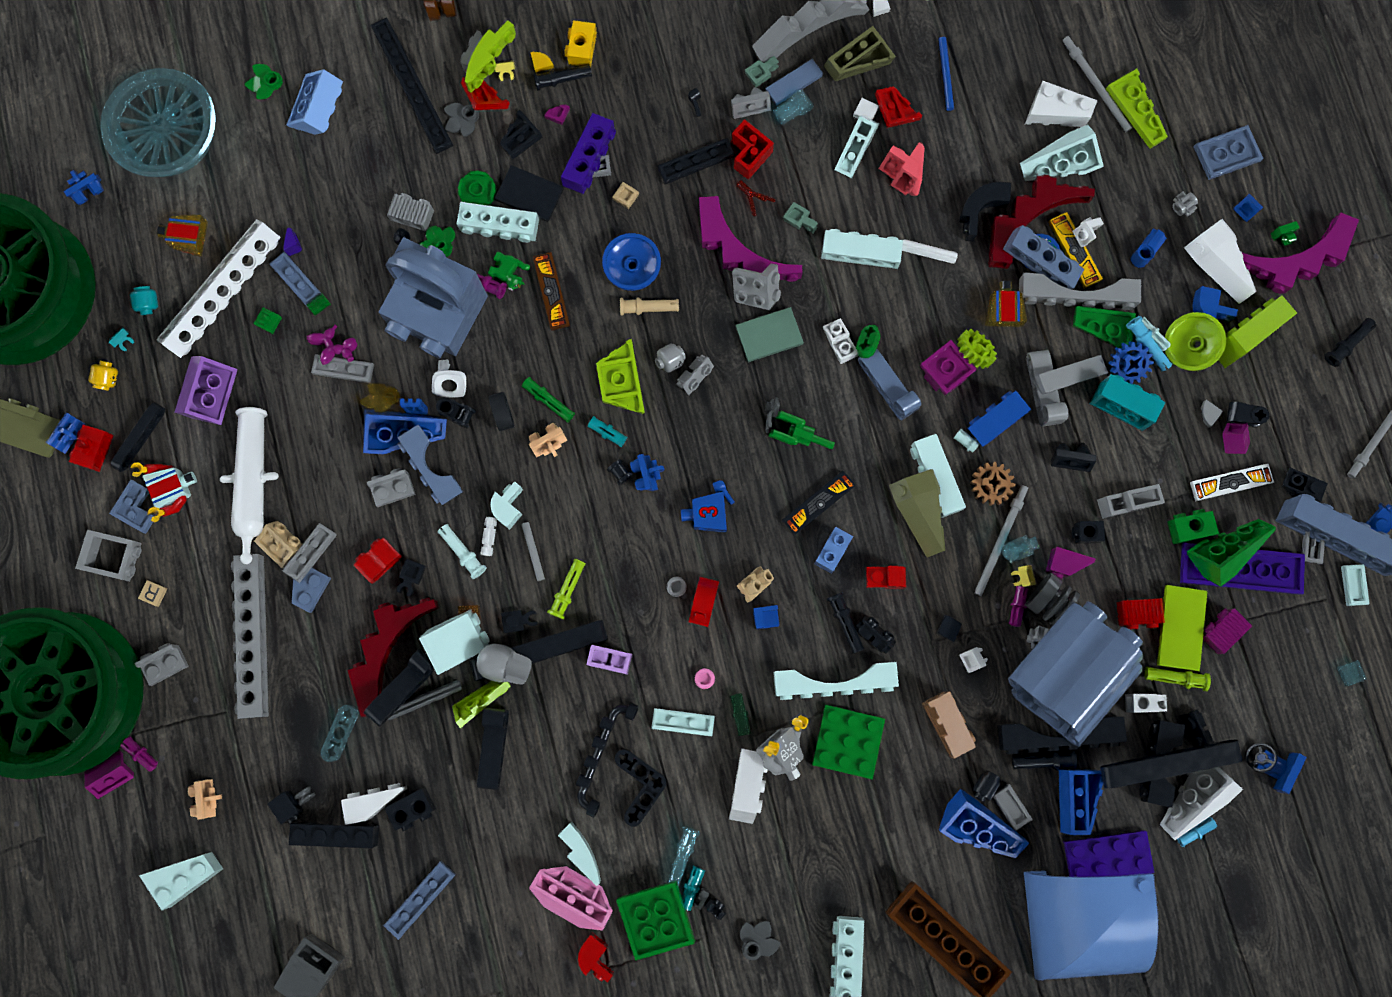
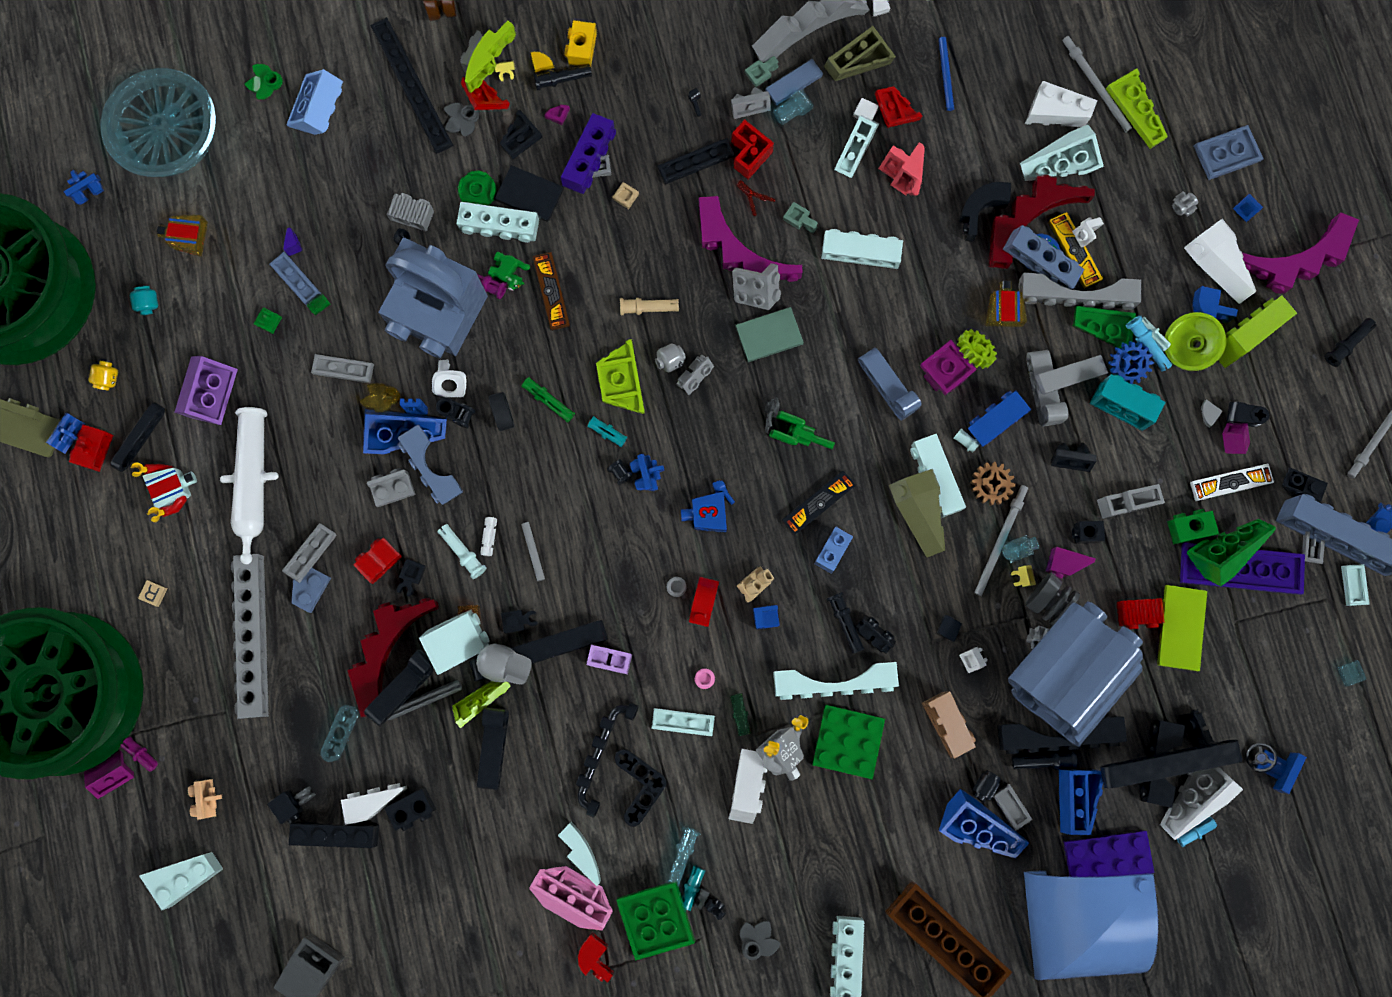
light grey window [75,530,141,582] -> none
teal tile [108,326,134,351] -> none
sand blue plate [109,480,155,534] -> none
light grey bracket [135,643,189,686] -> none
white brick [156,219,281,358] -> none
tan bracket [254,521,302,568] -> none
magenta piece [307,325,357,365] -> none
sand blue tile [383,861,456,940] -> none
green plate [419,226,455,257] -> none
light aqua brick [491,482,523,530] -> none
light nougat hips [529,423,567,458] -> none
lime pin [547,559,586,620] -> none
blue dish [602,233,661,291] -> none
white slope [823,318,858,364] -> none
green beam [856,325,881,358] -> none
red brick [866,566,906,589] -> none
white axle [902,239,958,263] -> none
magenta axle [1009,586,1029,627] -> none
white leg [1125,694,1167,713] -> none
blue piece [1131,229,1167,268] -> none
lime pin [1144,667,1211,692] -> none
magenta brick [1203,608,1252,654] -> none
green tile [1271,221,1299,246] -> none

